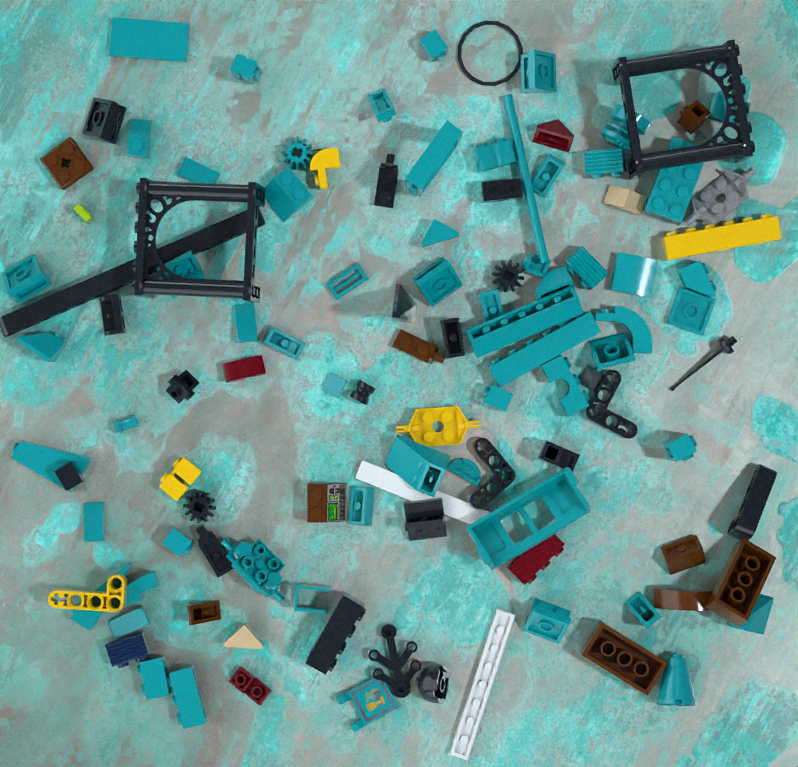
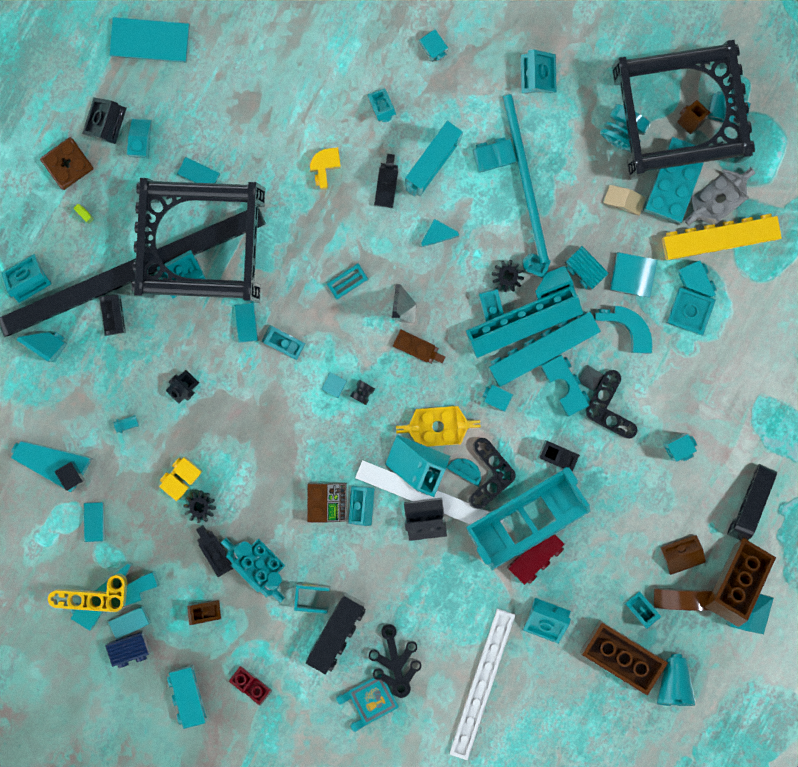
teal brick [137,655,171,700] -> none
teal brick [162,527,194,557] -> none
dark red slope [222,355,266,383] -> none
tan slope [224,623,264,649] -> none
teal brick [230,54,262,85] -> none
teal slope [265,166,314,222] -> none
teal gear [281,137,314,170] -> none
teal bracket [412,257,463,307] -> none
black cylinder [415,665,449,704] -> none
black brick [440,318,466,359] -> none
black piece [458,21,523,86] -> none
black brick [481,178,522,203] -> none
dark red slope [532,119,574,152] -> none
teal slope [532,154,565,197] -> none
teal brick [584,148,627,179] -> none
teal slope [588,332,636,370] -> none
black sword [670,336,738,391] -> none

